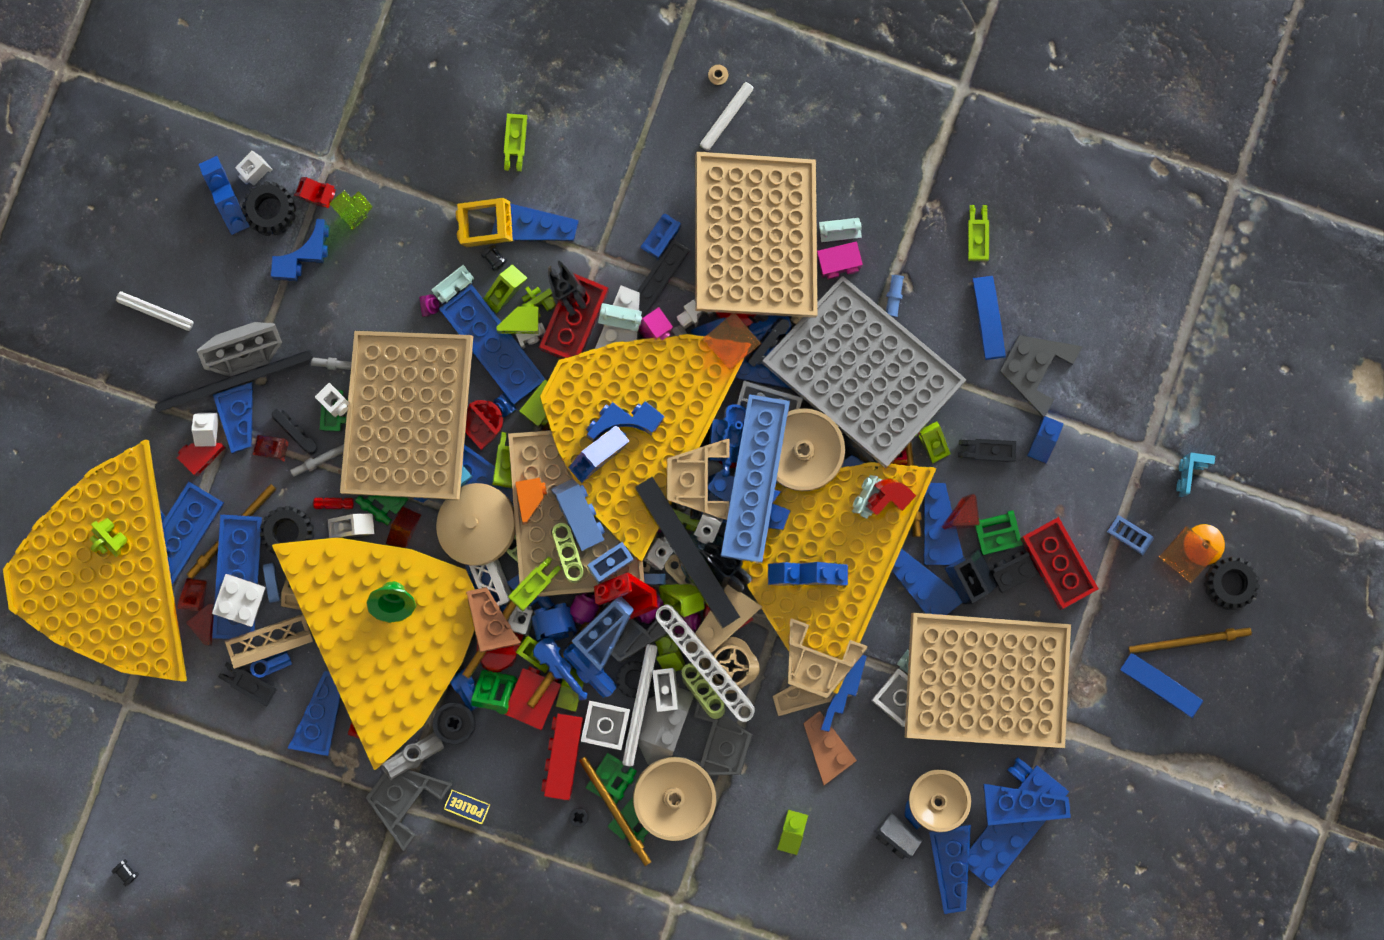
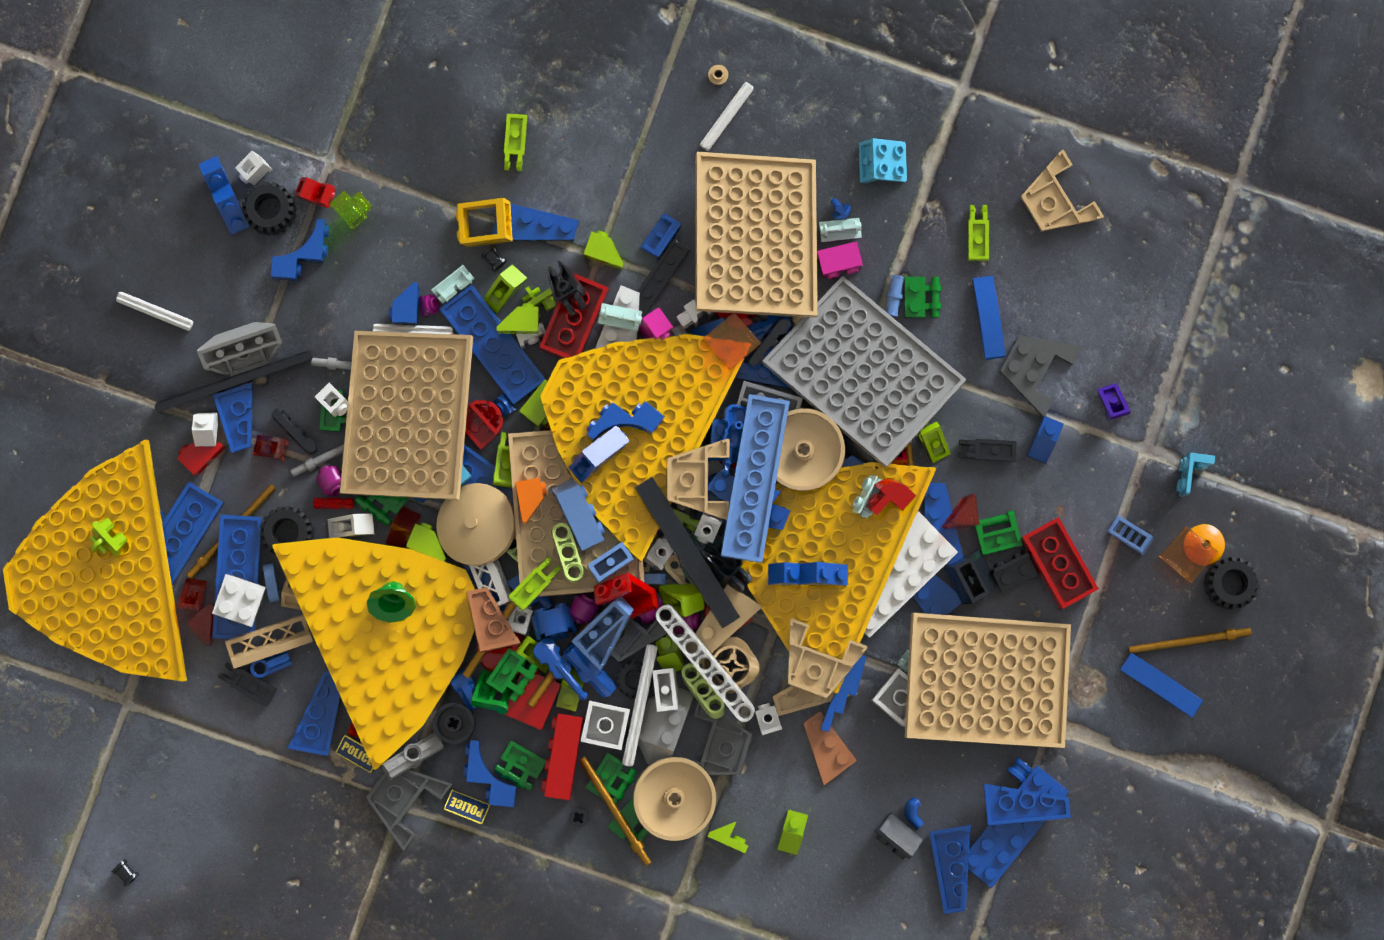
tan dish [909,770,971,832] -> none
none -> magenta head [316,465,342,497]
none -> slope [335,735,373,773]
none -> white axle [373,324,454,334]
none -> blue slope [388,282,420,325]
none -> lime slope [406,522,447,562]
none -> blue arch [463,740,517,807]
none -> green plate [486,648,539,702]
none -> green plate [494,741,546,791]
none -> lime slope [584,230,624,270]
none -> lime slope [707,821,748,853]
none -> white brick [755,703,782,735]
none -> blue plate [830,198,851,220]
none -> medium azure bracket [859,138,907,183]
none -> white wing [865,511,958,638]
none -> green plate [904,277,941,318]
none -> tan wing [1020,150,1104,232]
none -> dark purple slope [1097,383,1131,420]

